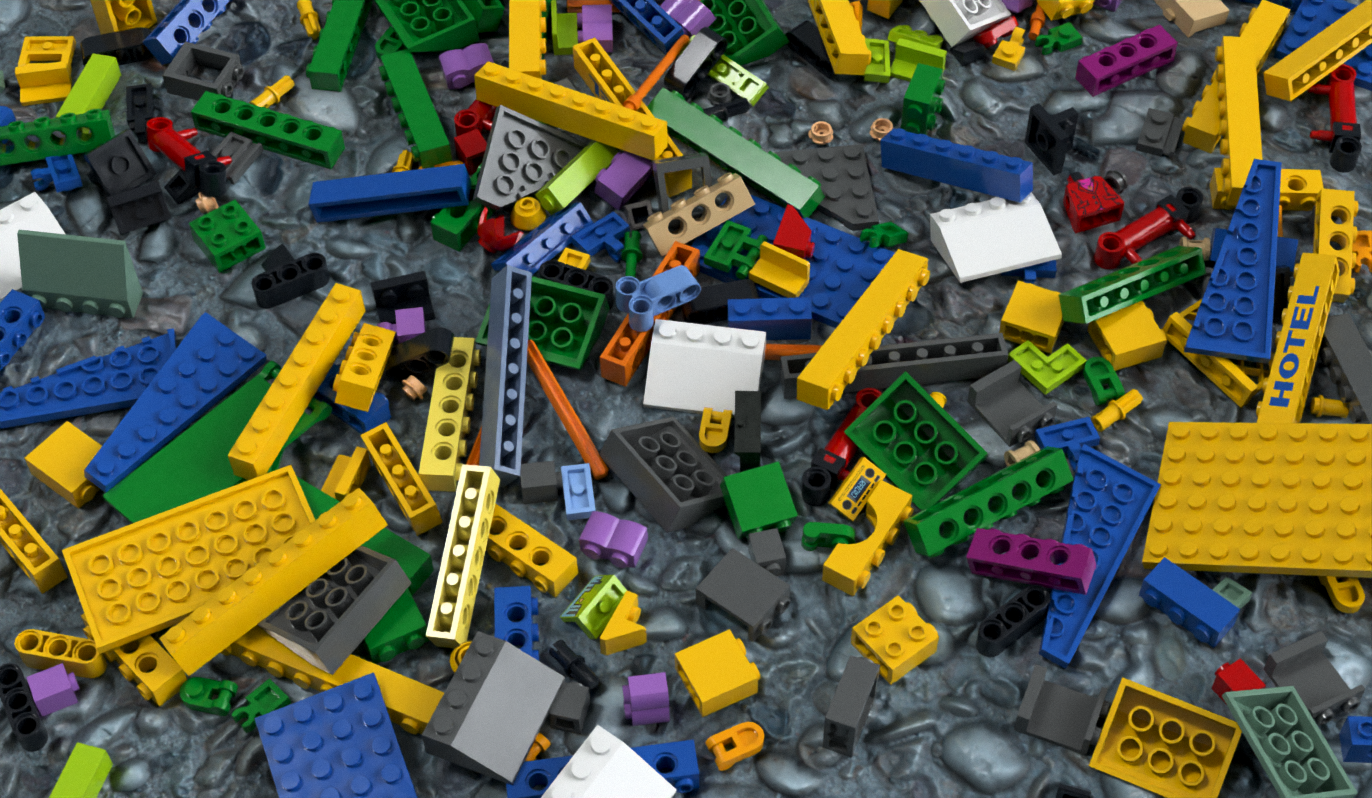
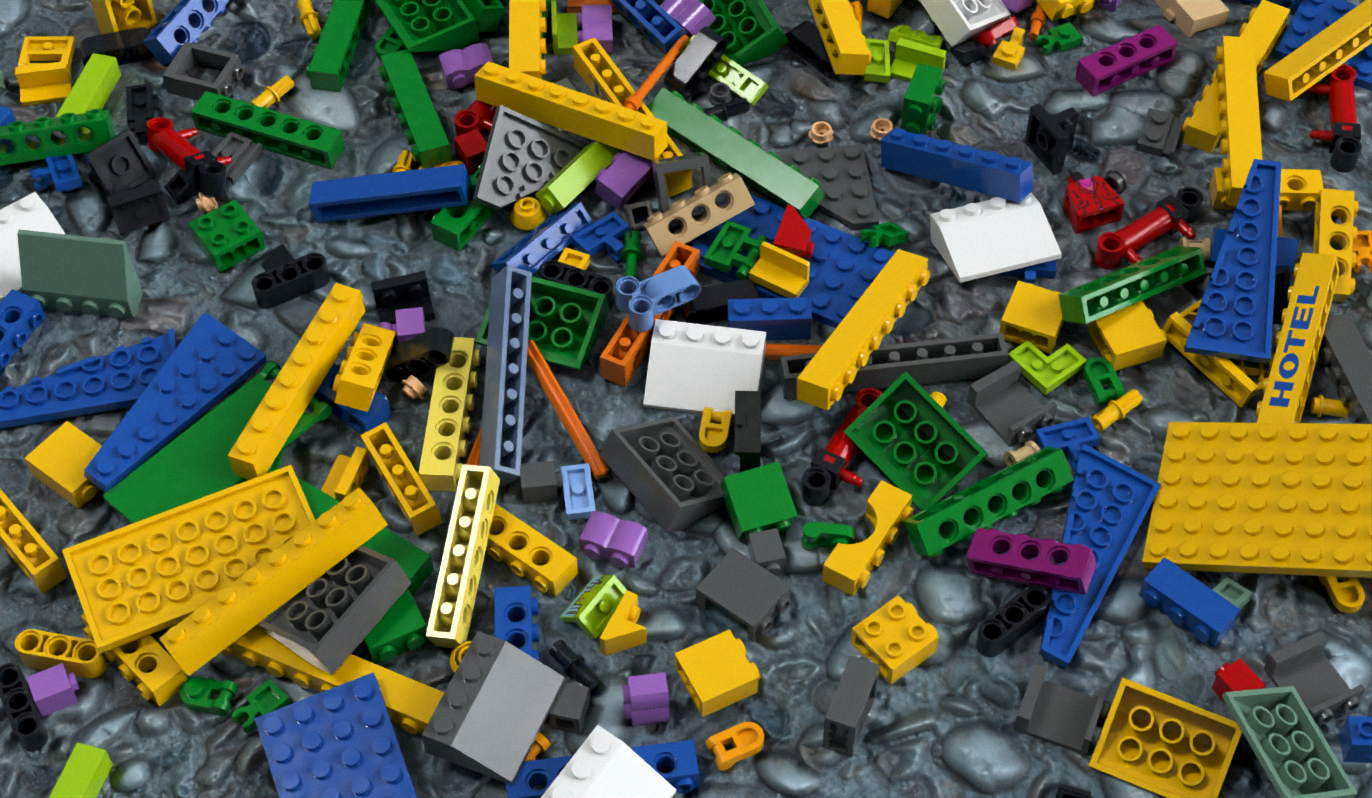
red piece [477,207,524,253] -> none
yellow tile [828,457,887,521] -> none

